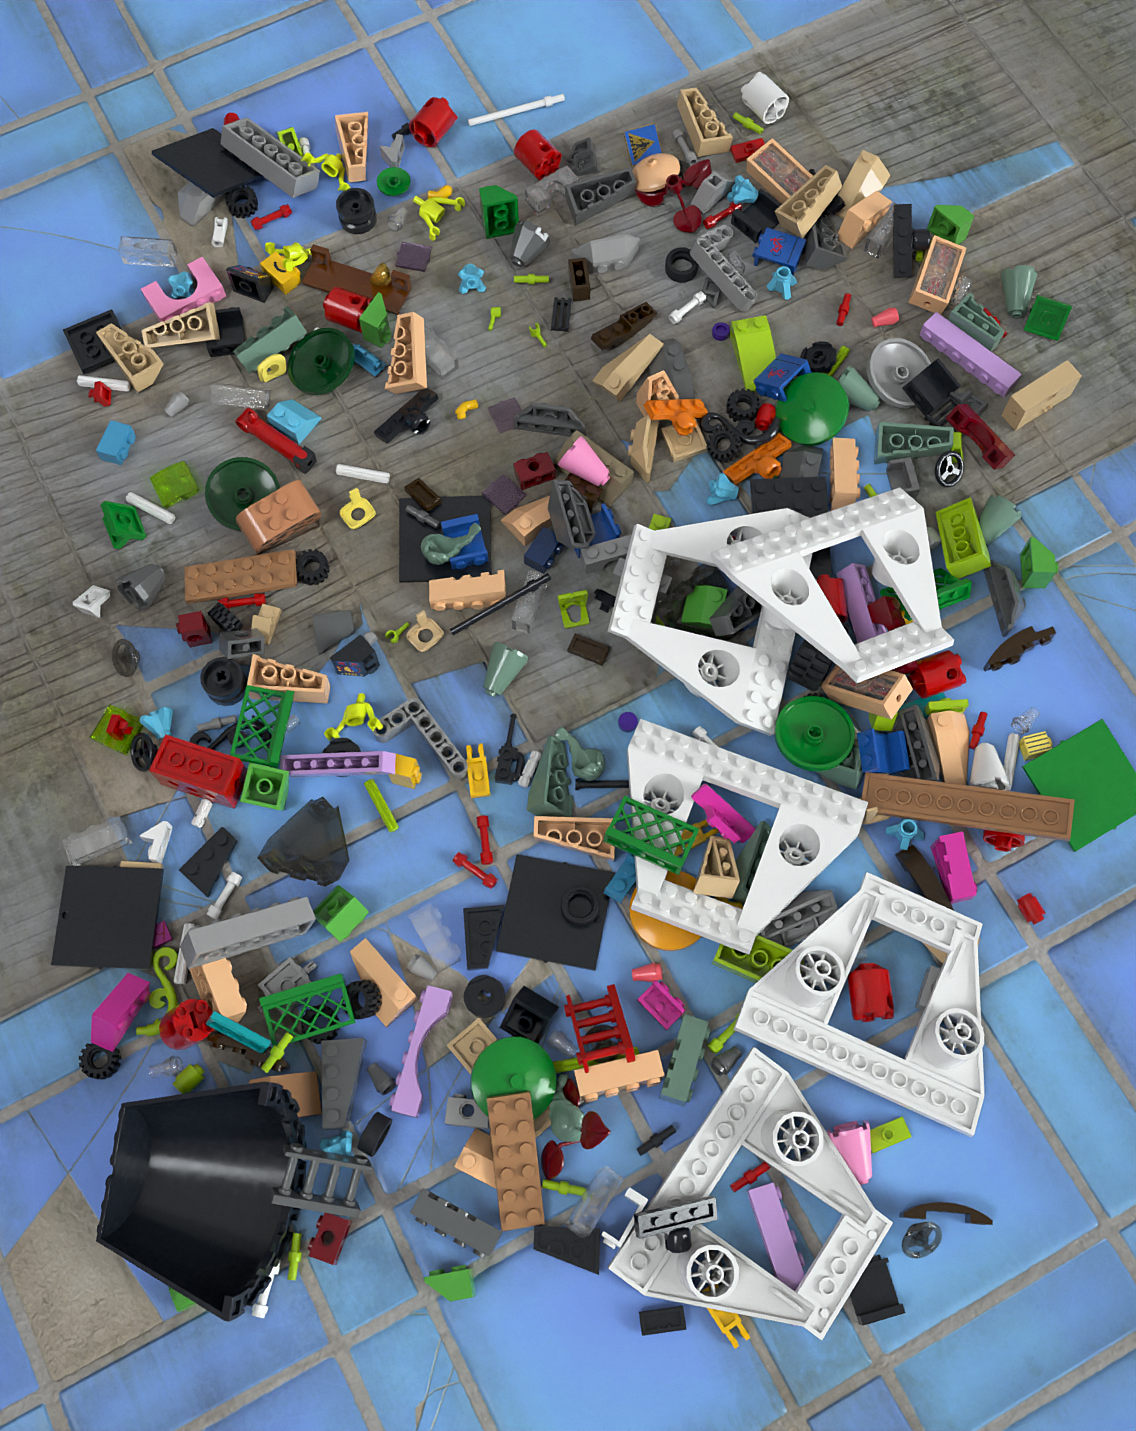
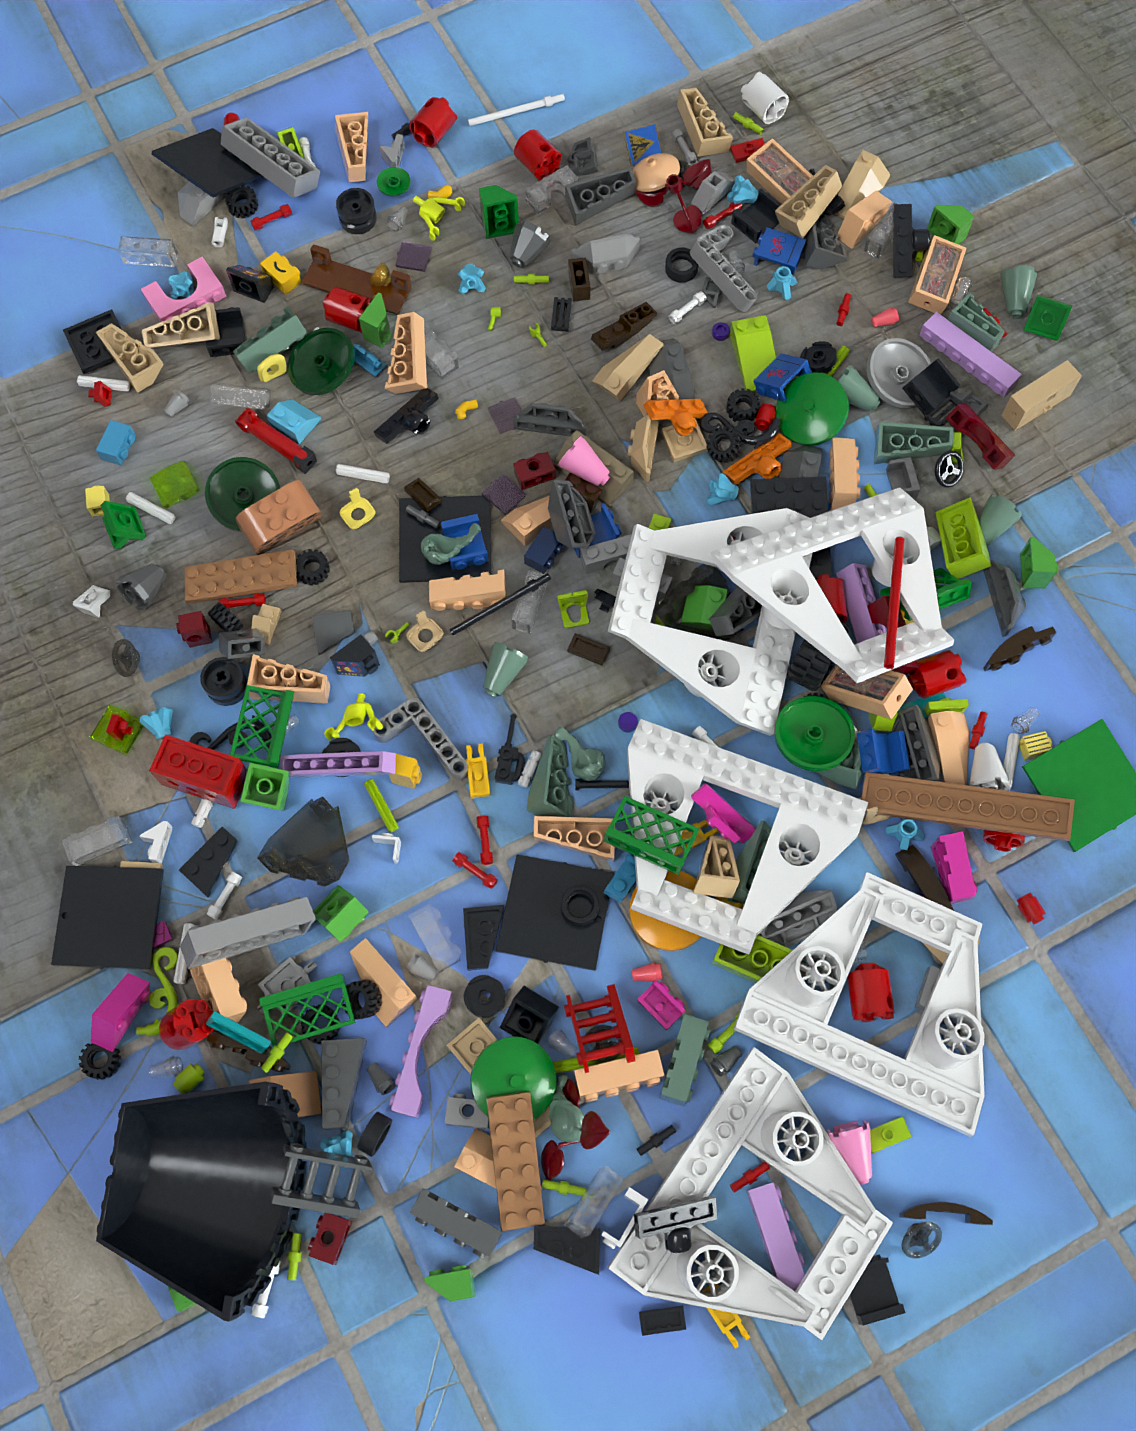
black piece [130,733,158,772] -> none
light grey bar [197,715,237,732] -> none
neon yellow piece [265,242,311,271] -> none
neon yellow piece [301,153,350,191] -> none
none -> light yellow brick [85,486,110,517]
none -> white bracket [372,833,401,864]
none -> red piece [884,537,905,669]

